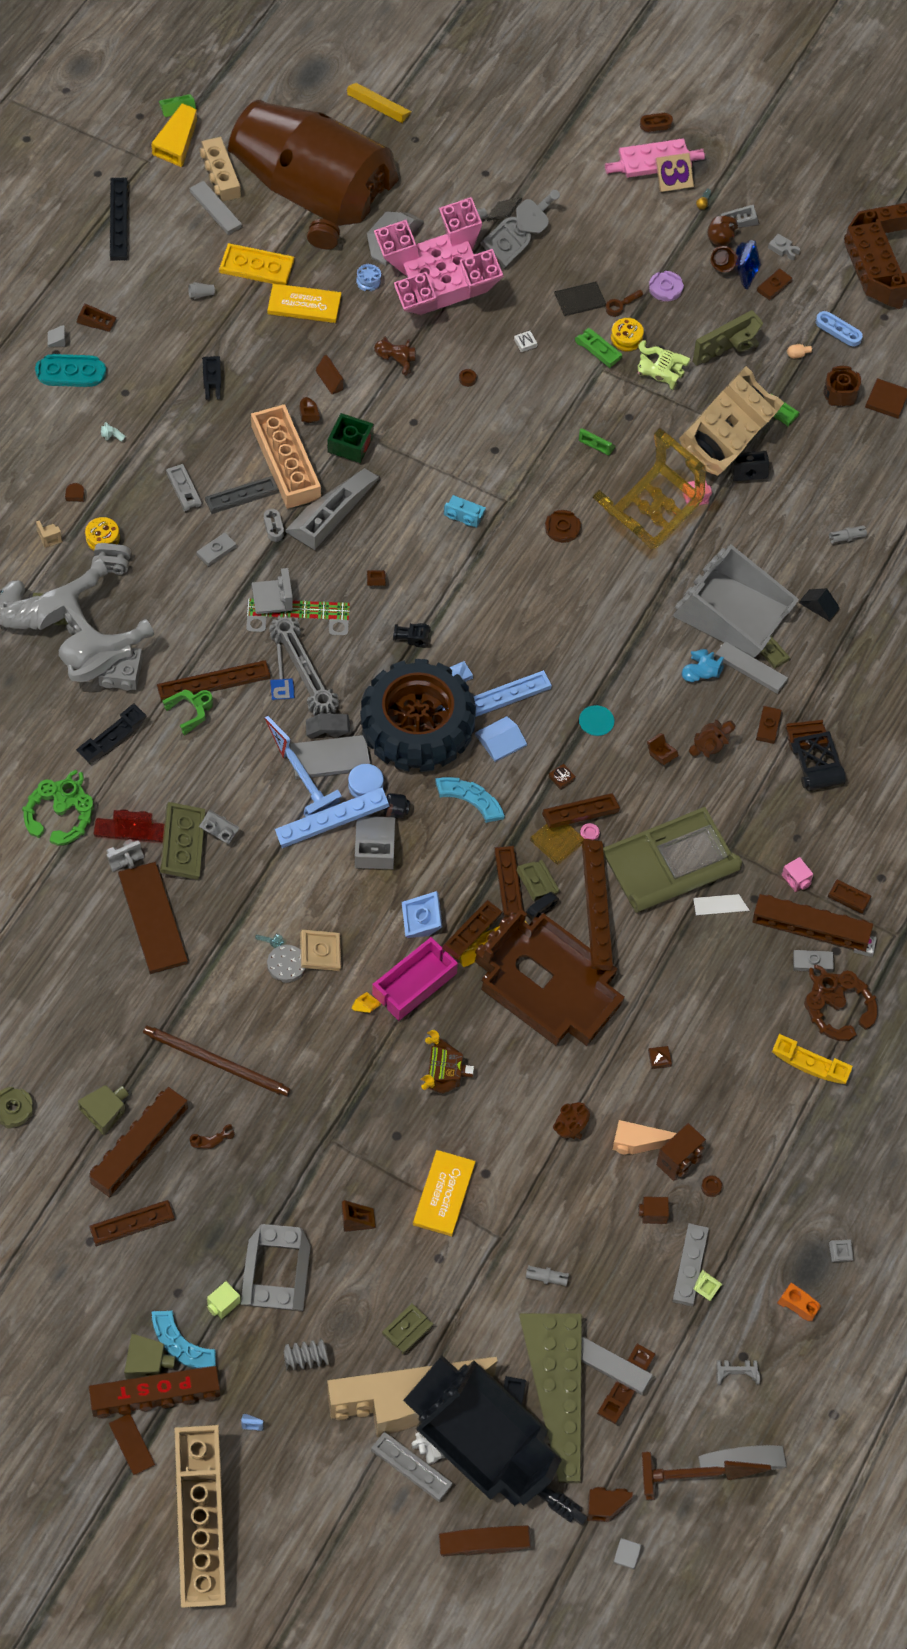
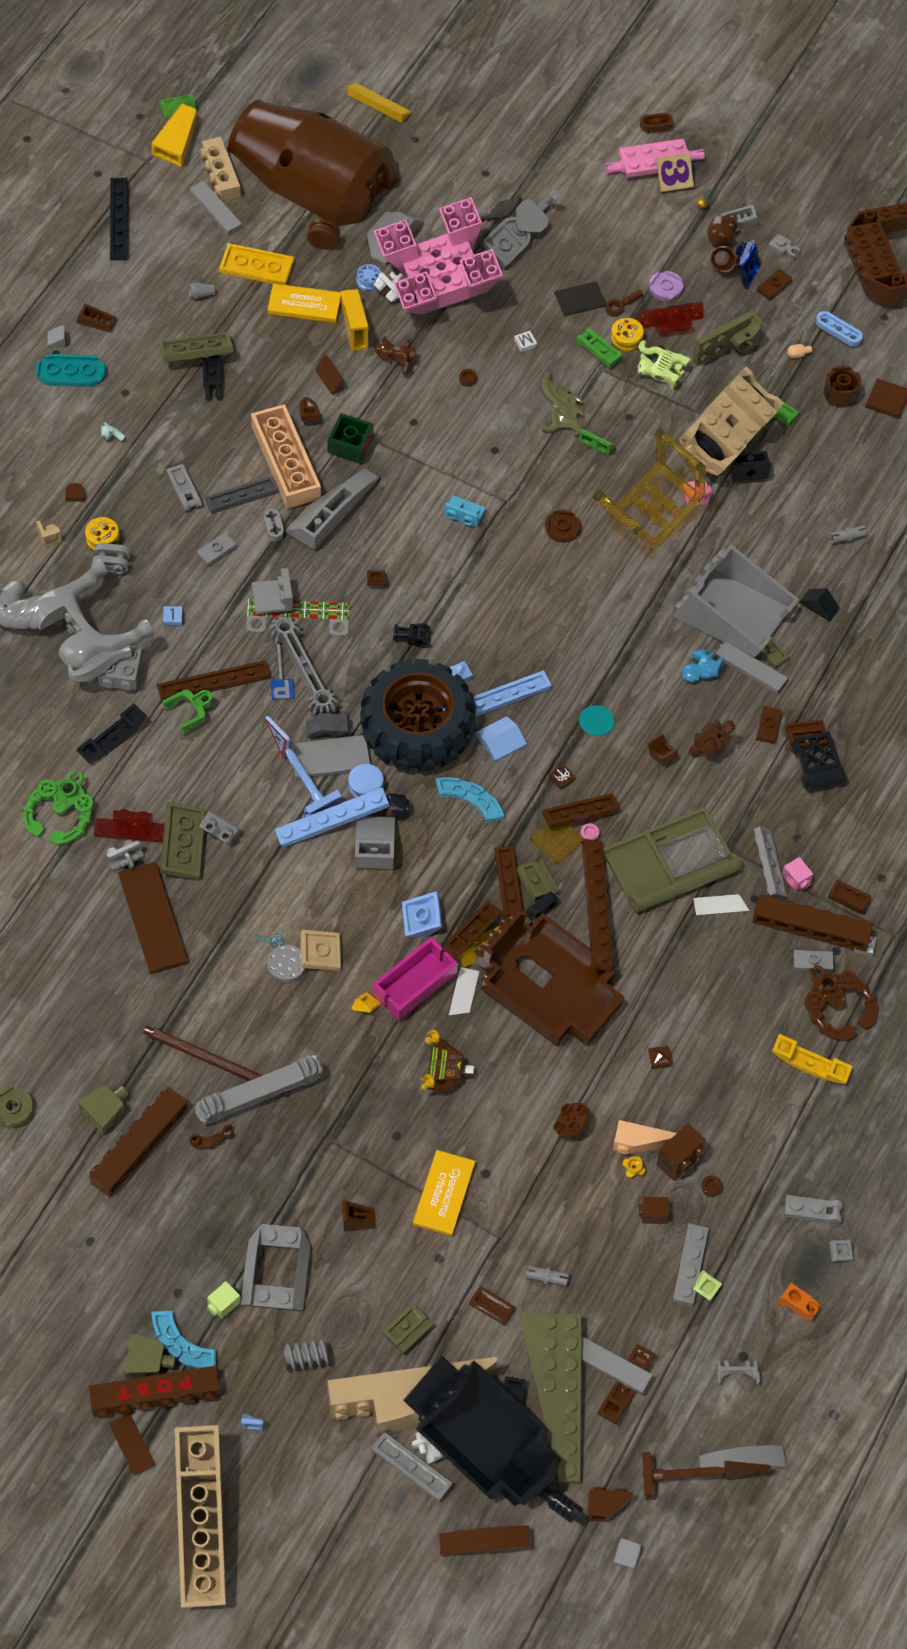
reddish brown tile [89,1200,175,1246] -> none
none -> olive plate [159,332,233,363]
none -> light blue tile [163,606,182,625]
none -> light grey arm [195,1055,324,1124]
none -> yellow slope [341,289,368,351]
none -> white hips [374,272,403,302]
none -> white sticker [449,967,479,1015]
none -> reddish brown tile [469,1285,516,1326]
none -> olive piece [541,372,584,437]
none -> yellow plate [622,1156,645,1178]
none -> clear red bracket [636,302,704,334]
none -> light grey plate [754,826,788,900]
none -> light grey plate [784,1195,843,1224]

